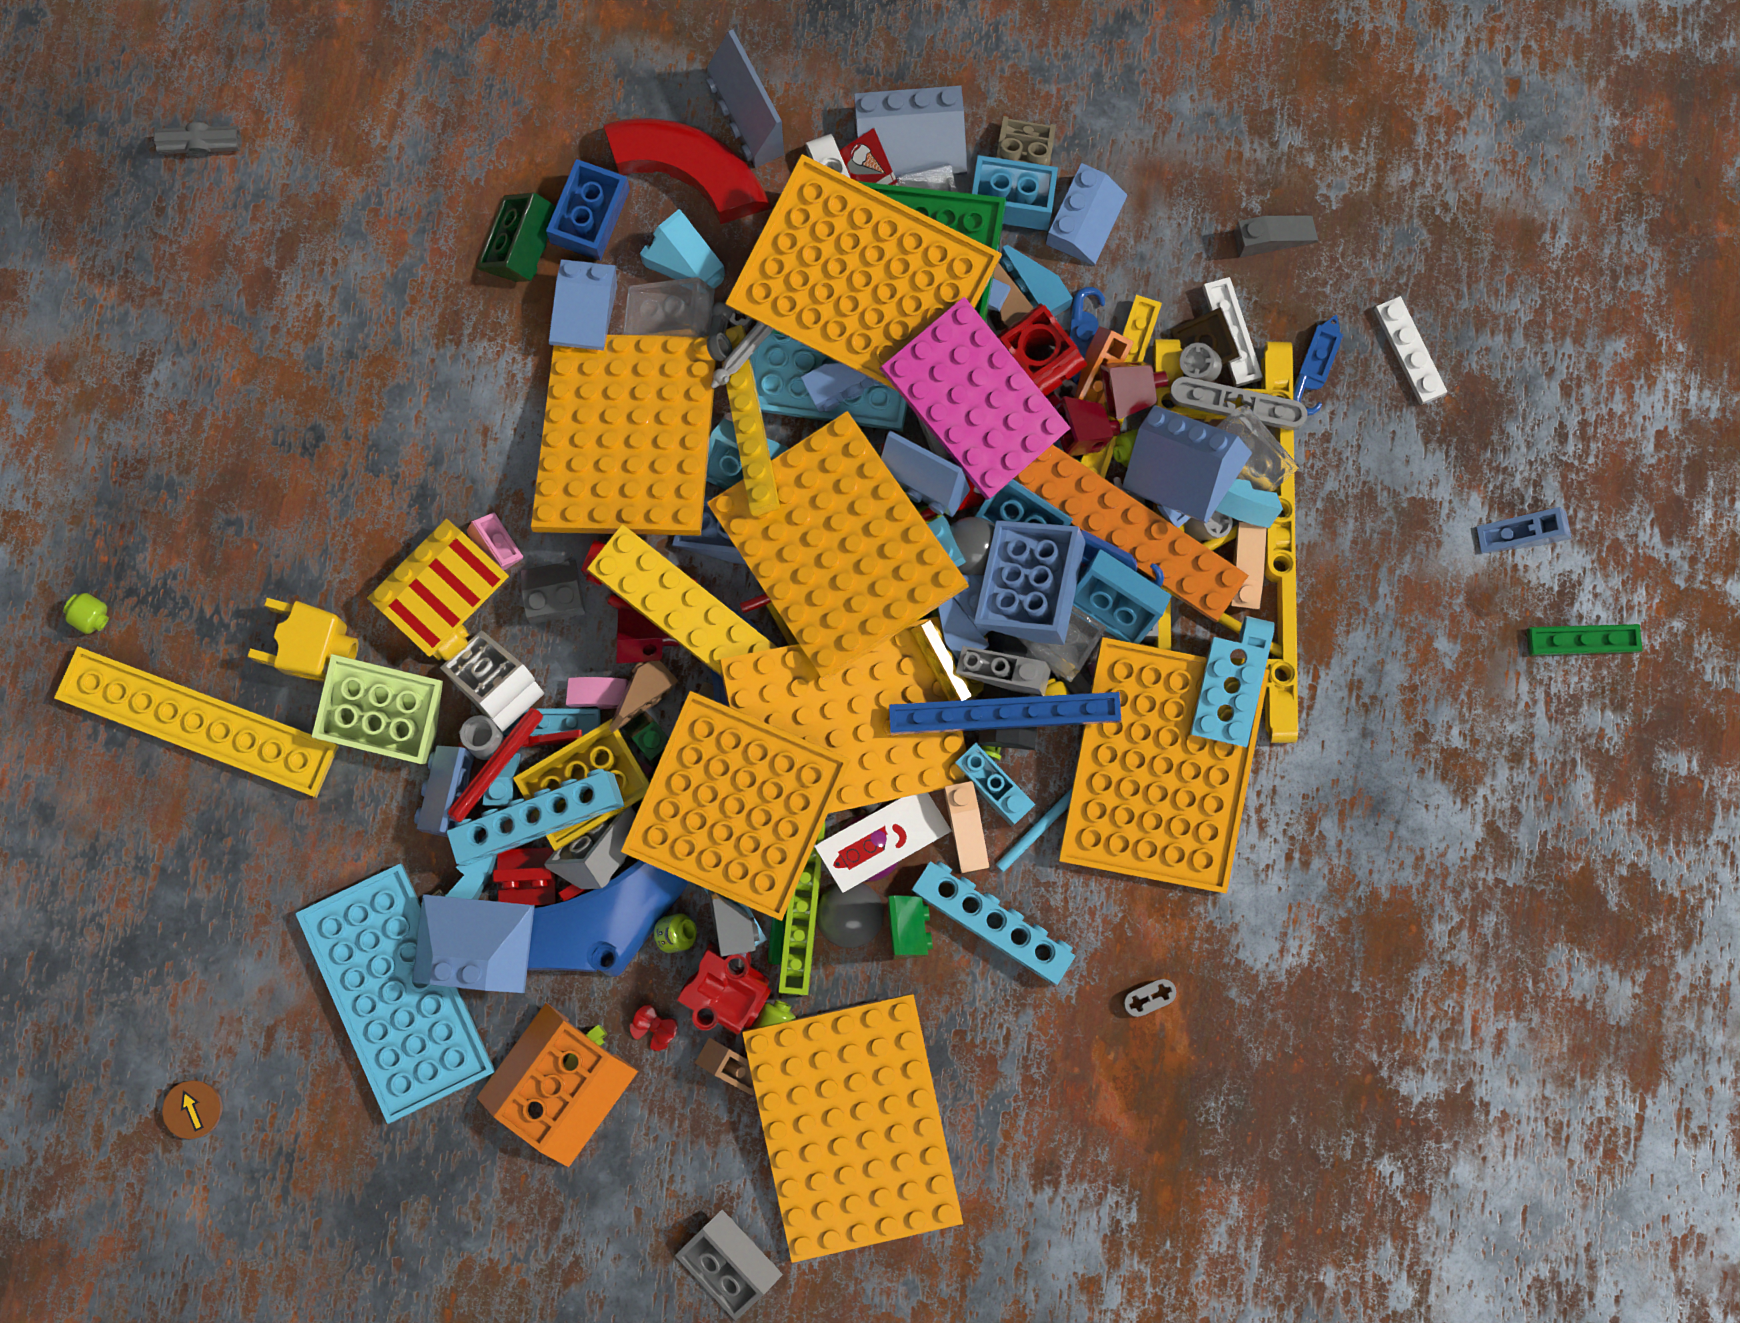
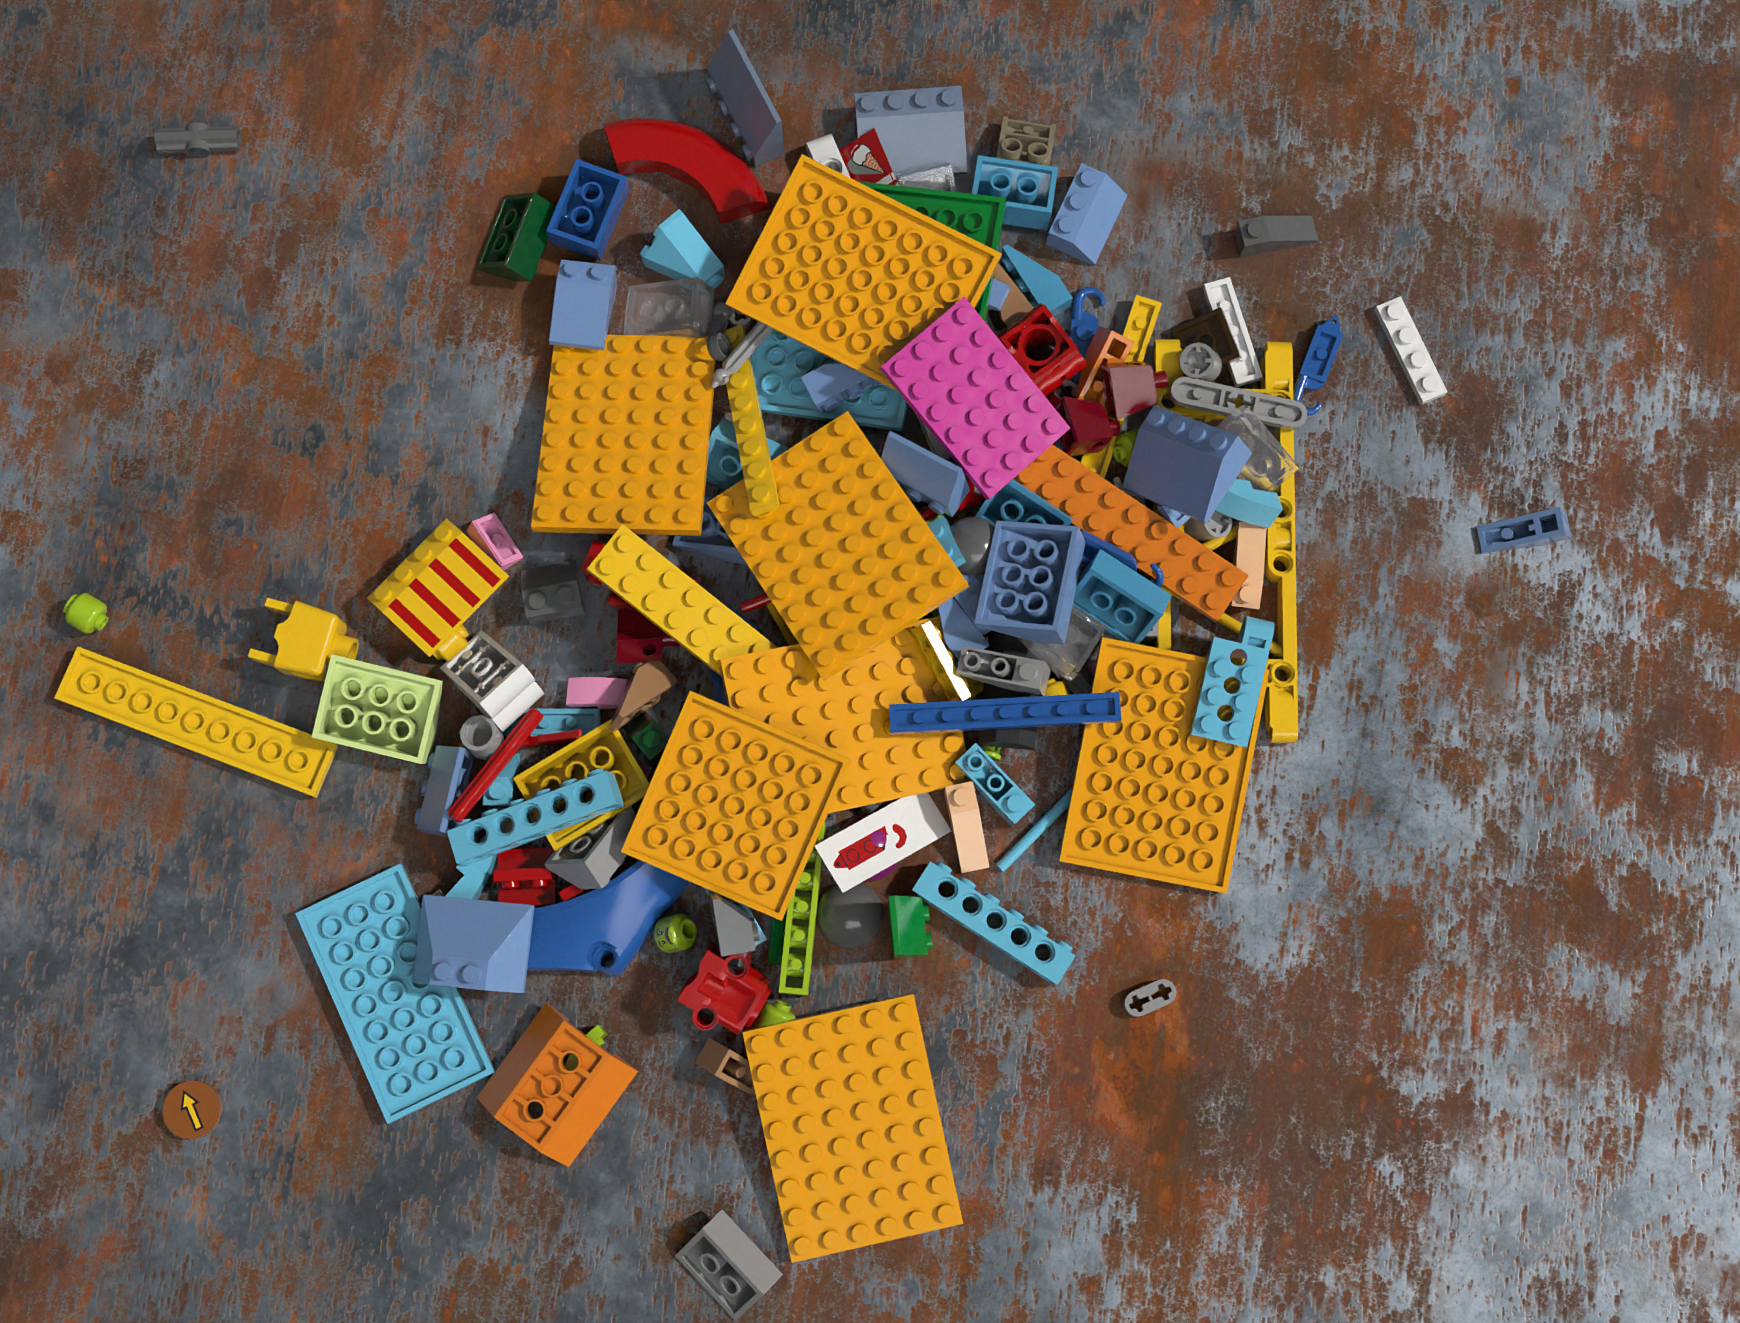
red piece [630,1004,678,1051] -> none
green tile [1527,624,1643,656] -> none

